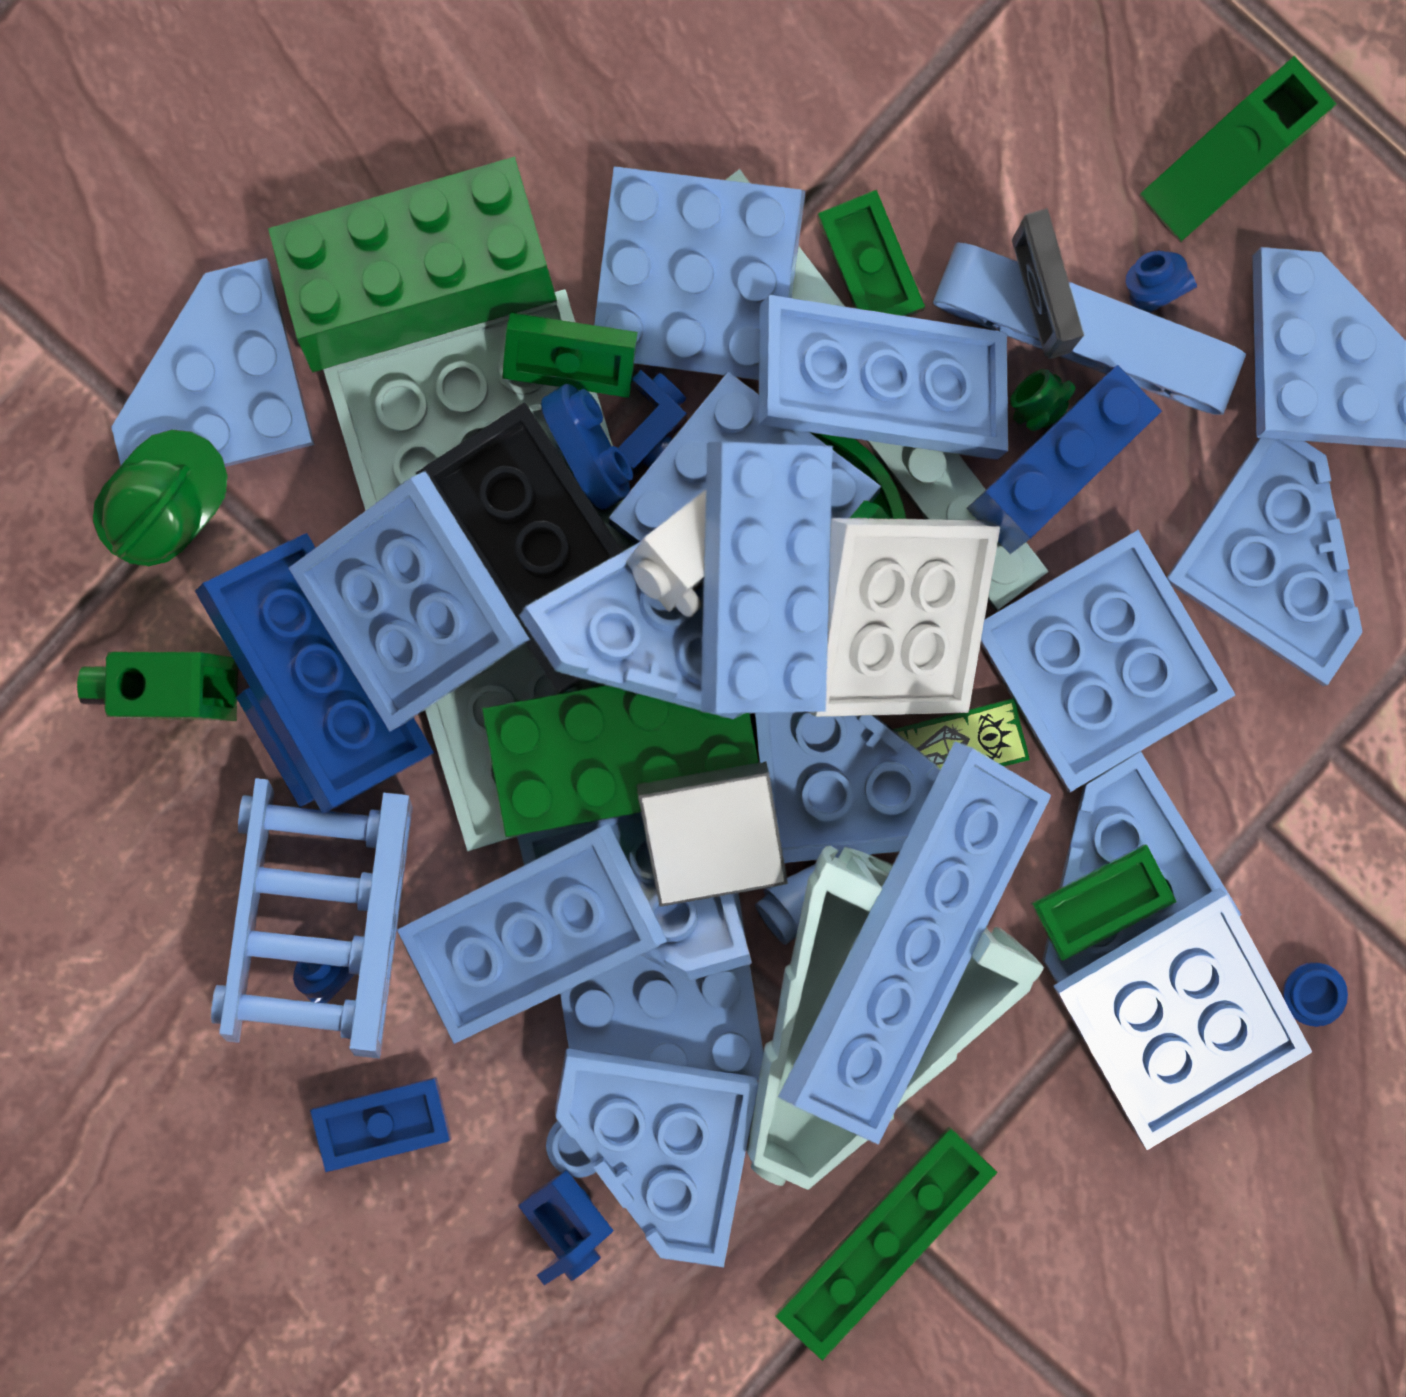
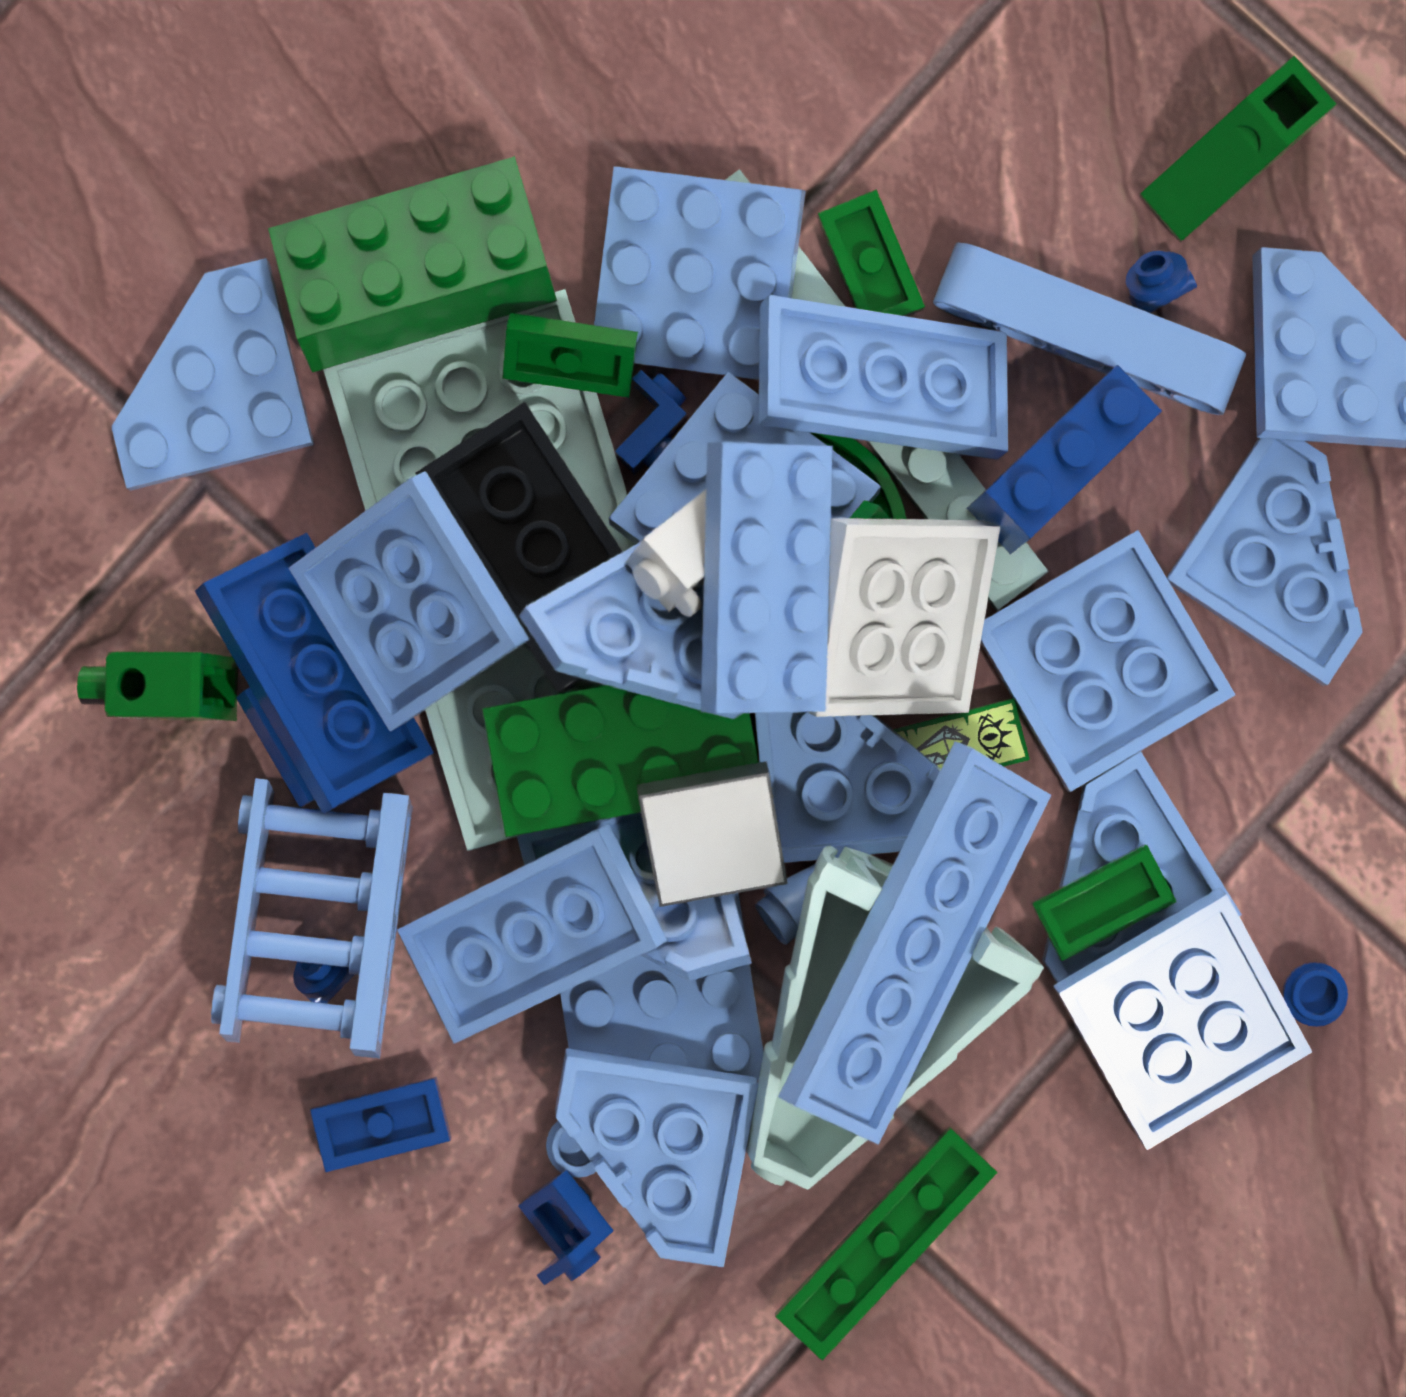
green piece [93,429,228,566] -> none
blue plate [541,384,633,510] -> none
green plate [1010,369,1075,431] -> none
flat silver tile [1012,208,1084,359] -> none

